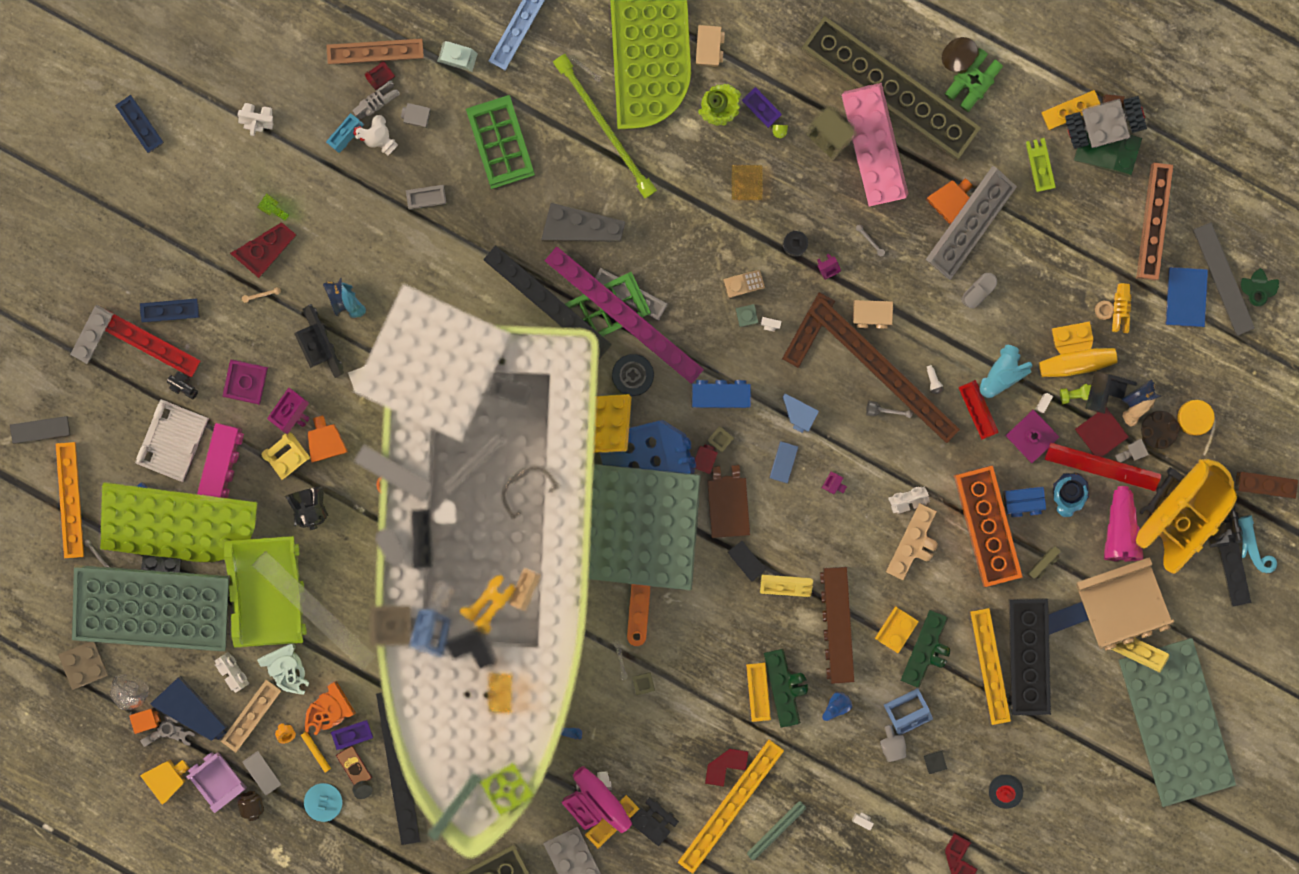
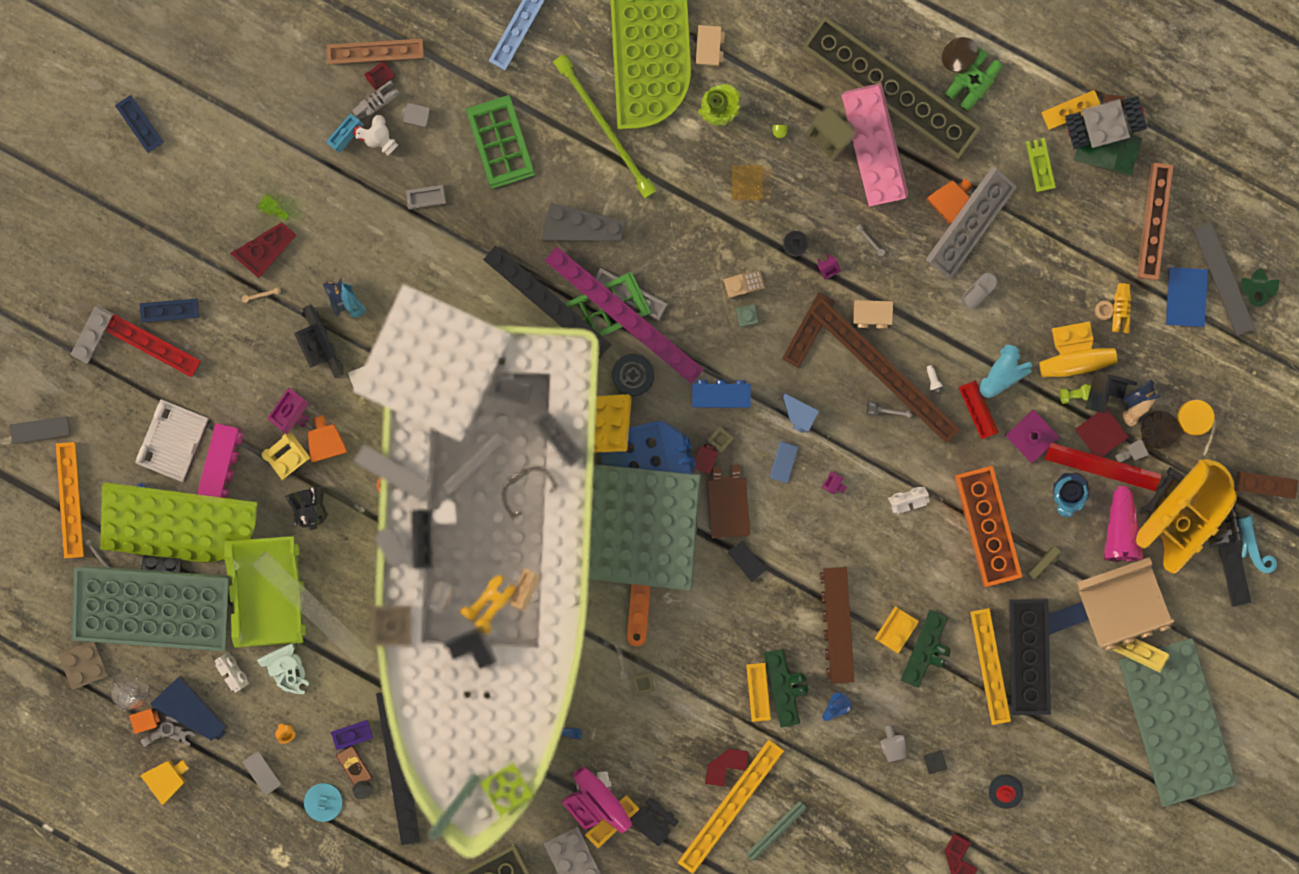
black plate [167,371,198,400] -> none
lavender panel [186,752,247,813] -> none
tan plate [220,679,282,753] -> none
magenta tile [222,359,268,405] -> none
dark brown head [237,791,264,821] -> none
white hips [238,103,273,136] -> none
yellow piece [300,732,331,773] -> none
orange piece [305,681,356,735] -> none
medium blue tile [410,609,451,657] -> none
light aqua torso [437,41,478,72] -> none
clear yellow hinge [487,672,513,713] -> none
dark purple plate [742,87,782,128] -> none
light yellow hinge [760,575,813,597] -> none
white plate [761,317,781,332] -> none
white plate [852,812,874,830] -> none
medium blue tile [884,688,933,735] -> none
tan plate [886,503,938,580] -> none
blue brick [1004,487,1046,517] -> none
white tile [1036,393,1053,413] -> none
none -> dark grey plate [533,410,586,468]

